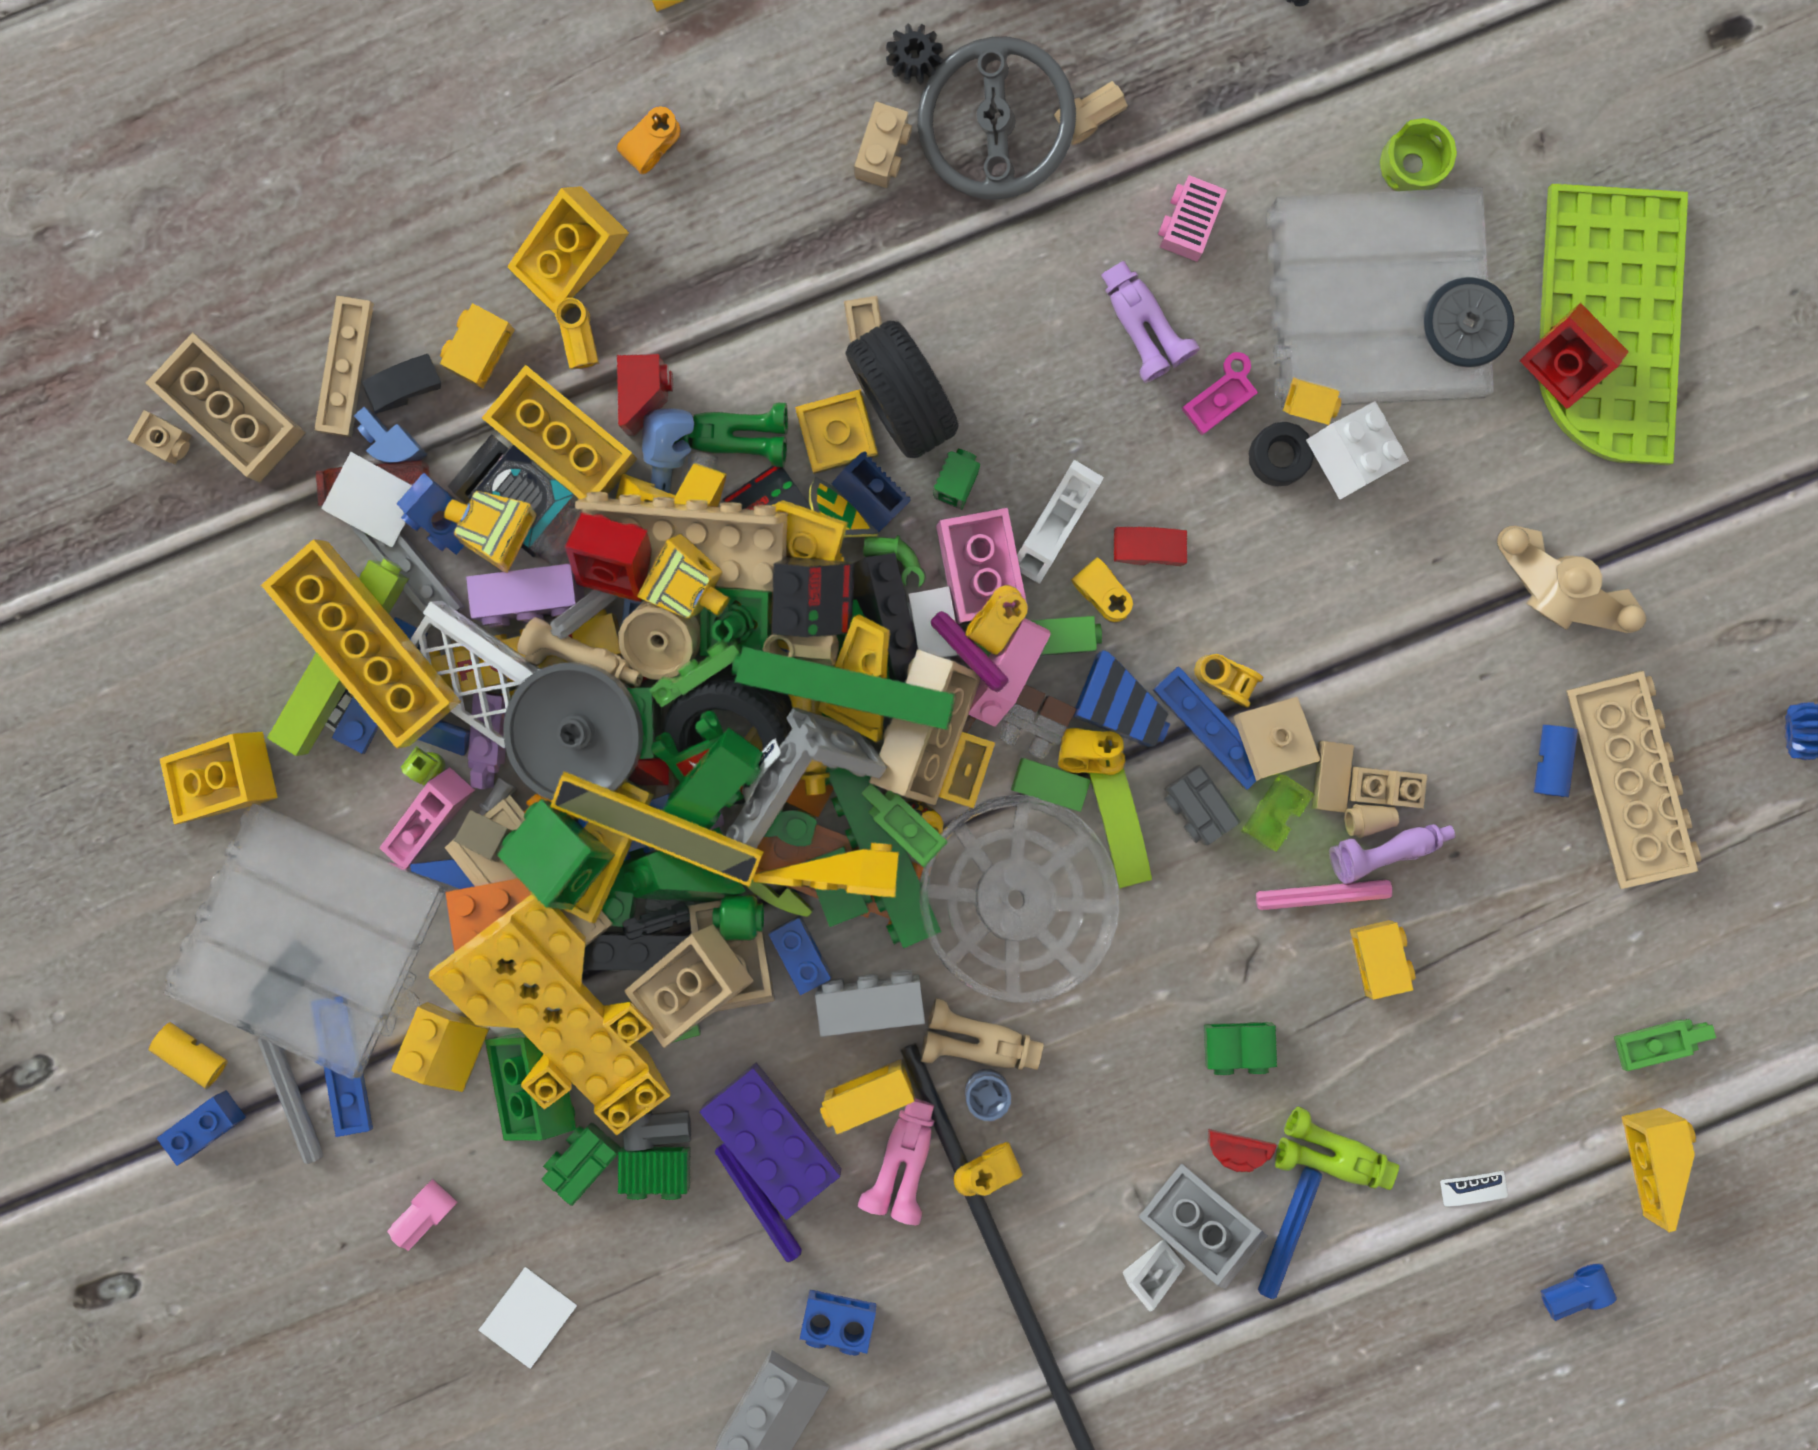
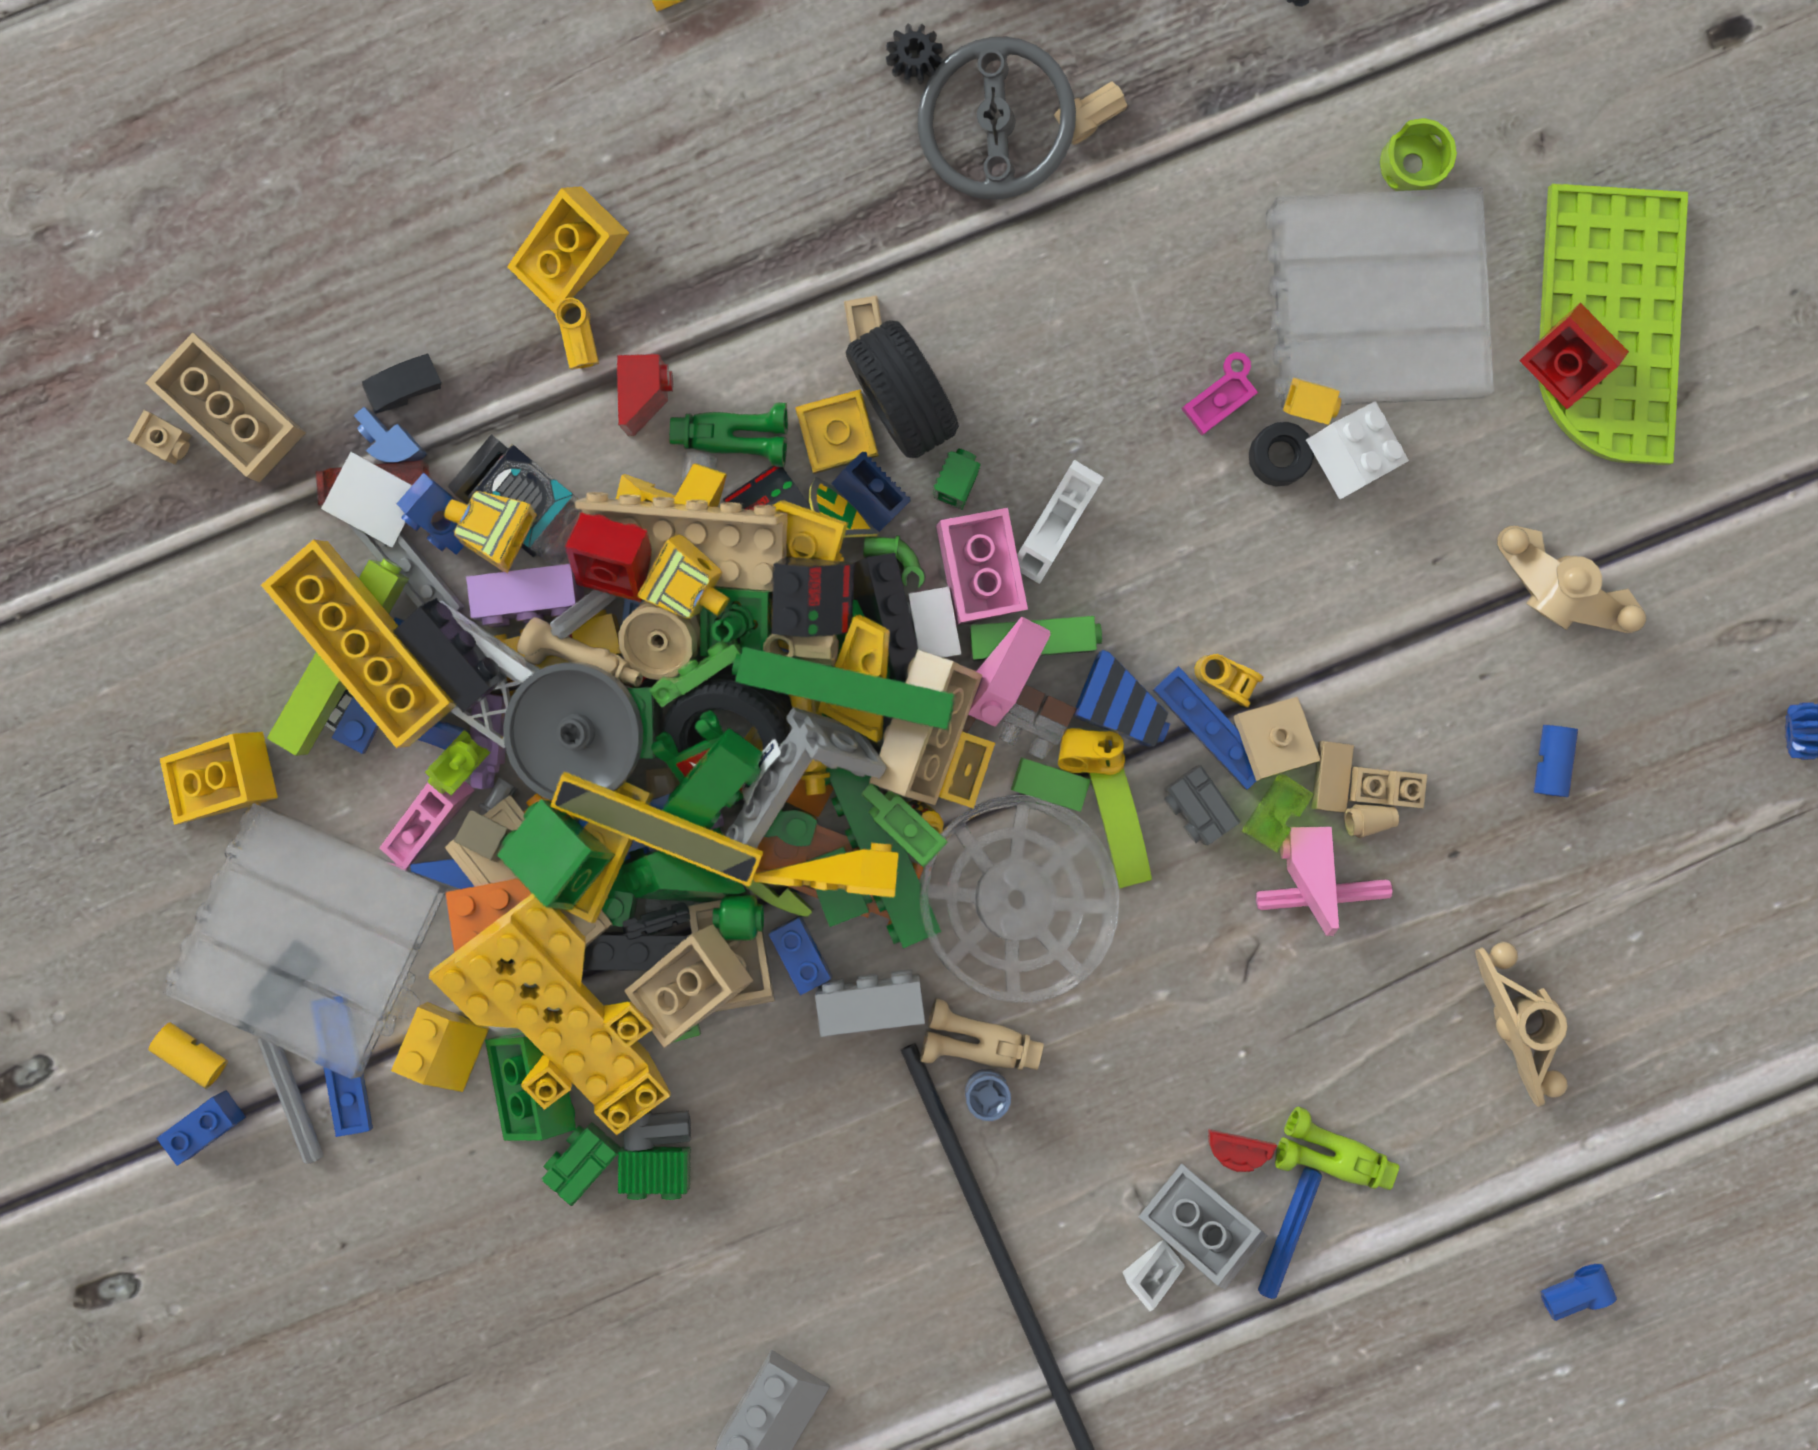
tan plate [314,296,374,438] -> none
bright pink piece [387,1179,458,1251] -> none
lime leg [400,746,445,786] -> none
yellow brick [440,303,515,389] -> none
white sticker [479,1267,577,1369] -> none
yellow brick [482,365,637,499] -> none
light orange piece [617,106,681,175] -> none
red slope [628,759,669,786] -> none
medium blue piece [642,409,694,493] -> none
dark purple brick [699,1062,842,1220] -> none
dark purple axle [715,1143,802,1262] -> none
blue brick [800,1290,876,1356] -> none
yellow window [820,1059,915,1134] -> none
tan brick [854,101,913,188] -> none
bright pink piece [858,1098,934,1225] -> none
magenta axle [931,611,1008,692] -> none
yellow piece [954,1142,1023,1196] -> none
yellow piece [965,585,1028,655] -> none
yellow piece [1071,557,1133,623] -> none
lavender piece [1101,261,1200,383] -> none
red slope [1114,527,1187,567] -> none
bright pink brick [1158,175,1227,262] -> none
green brick [1204,1022,1277,1075] -> none
lavender piece [1329,824,1455,884] -> none
yellow brick [1350,920,1416,1000] -> none
dark grey wheel [1424,277,1514,367] -> none
white sticker [1440,1171,1508,1207] -> none
tan bracket [1566,671,1701,889] -> none
bright green hinge [1614,1019,1716,1071] -> none
yellow slope [1621,1108,1696,1232] -> none
none -> black brick [393,598,506,712]
none -> lime hips [424,730,491,795]
none -> bright pink slope [1280,827,1339,936]
none -> tan piece [1475,942,1568,1107]

